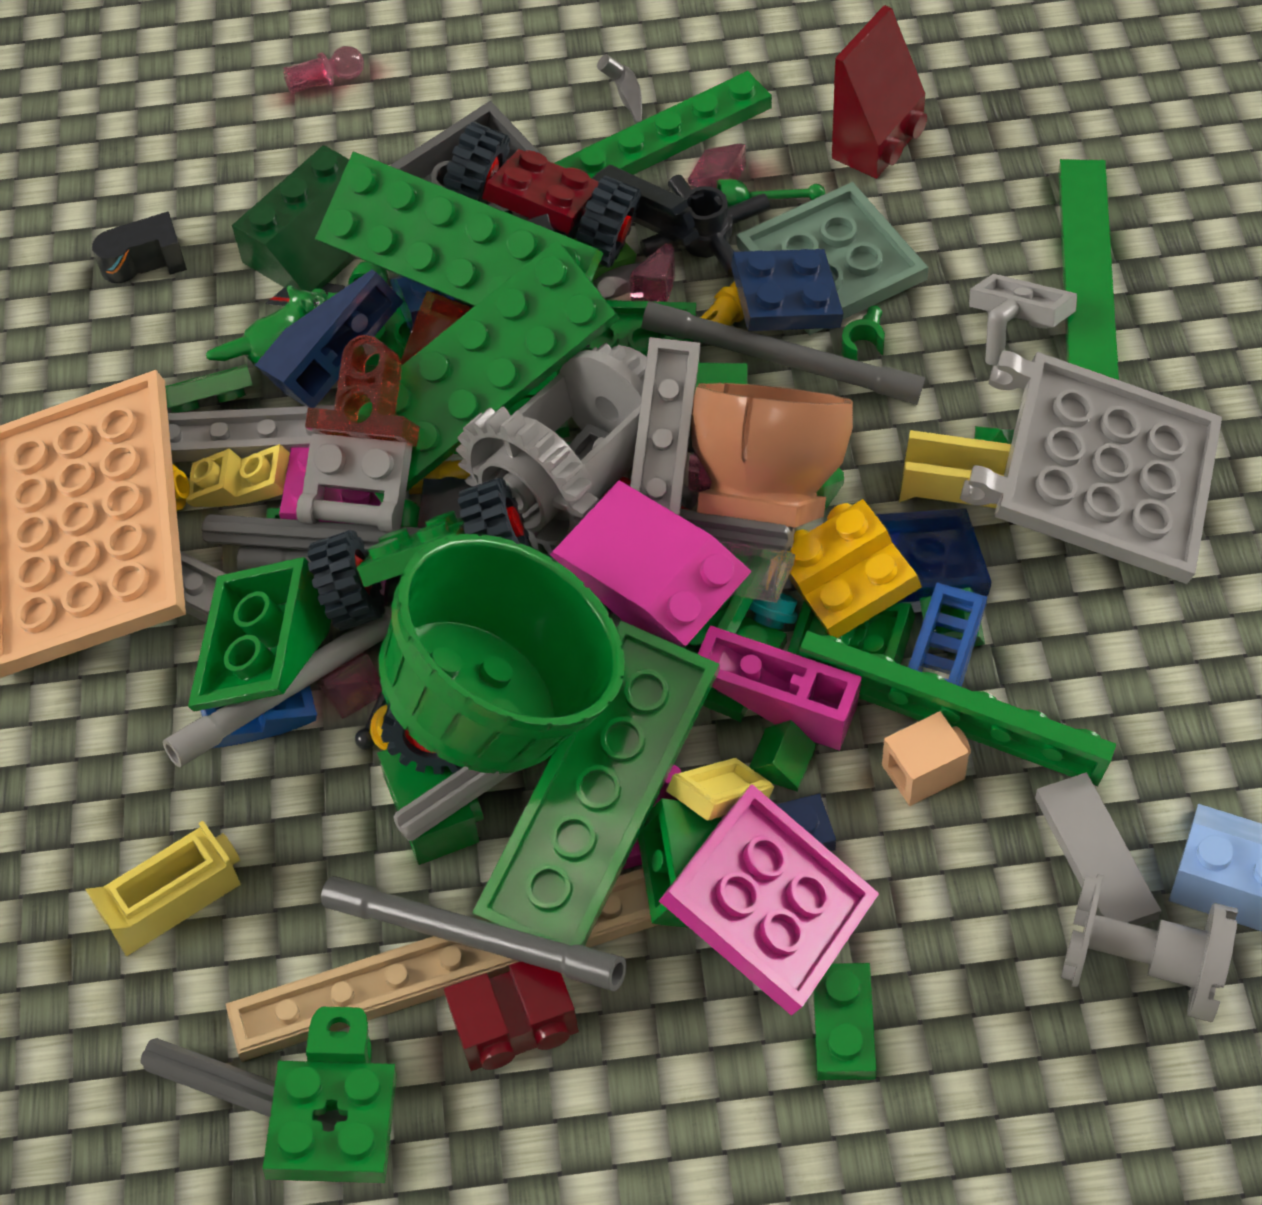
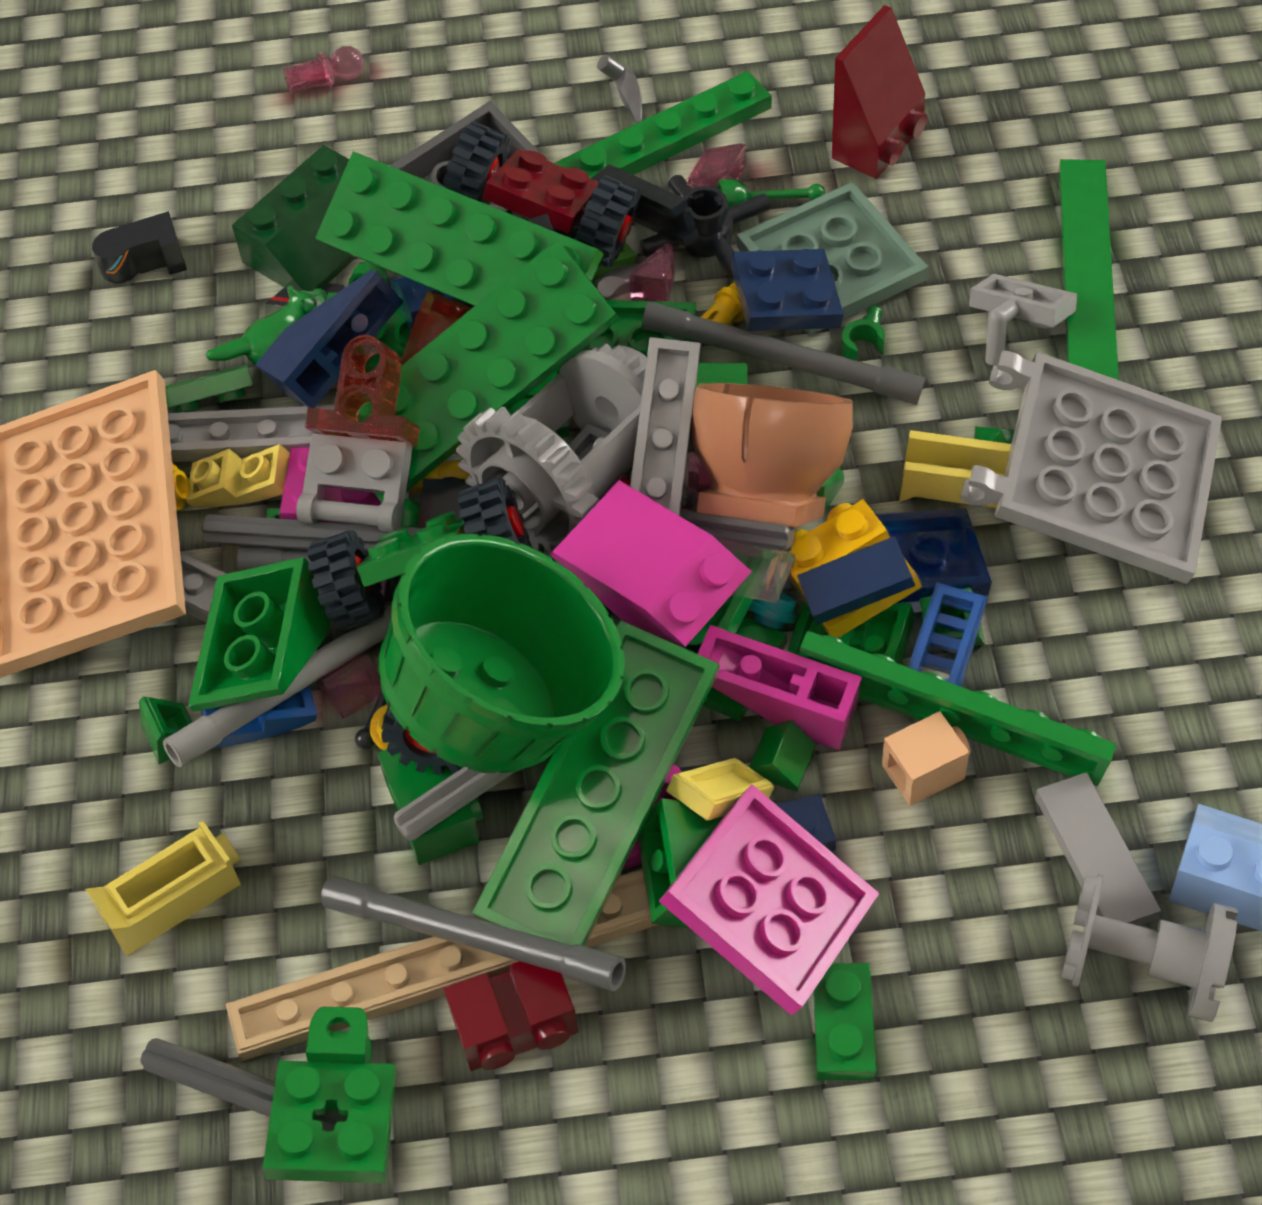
none -> green slope [139,696,192,764]
none -> dark blue tile [797,536,915,625]

